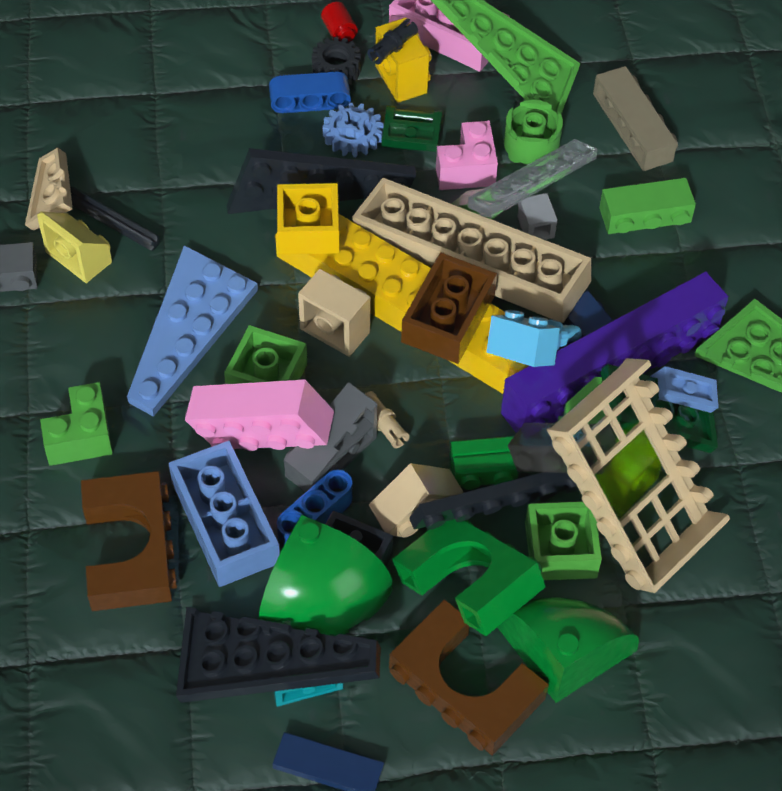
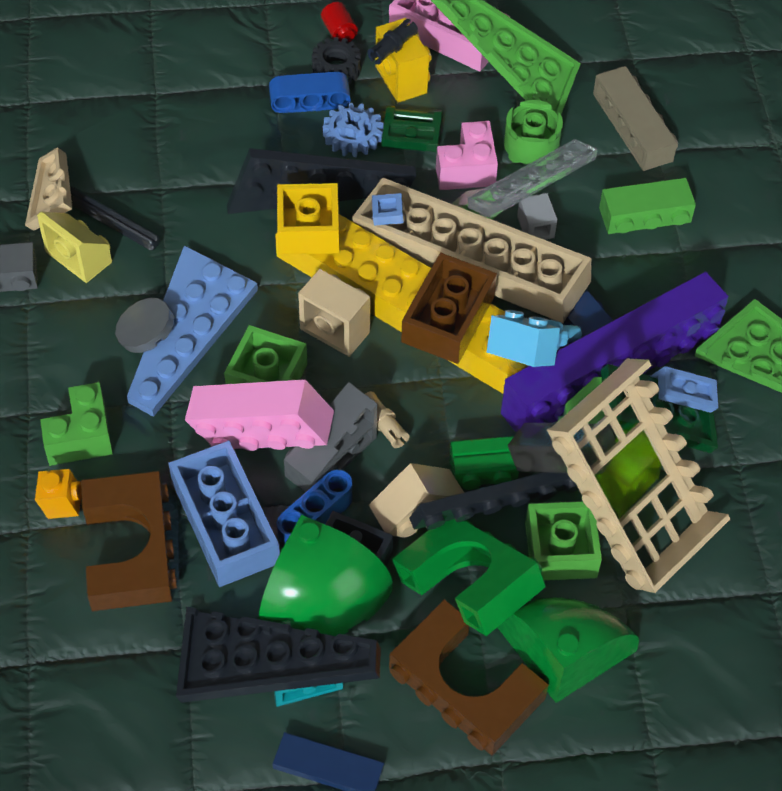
none -> light orange brick [35,469,82,519]
none -> dark grey tile [115,298,174,353]
none -> medium blue plate [372,193,404,226]

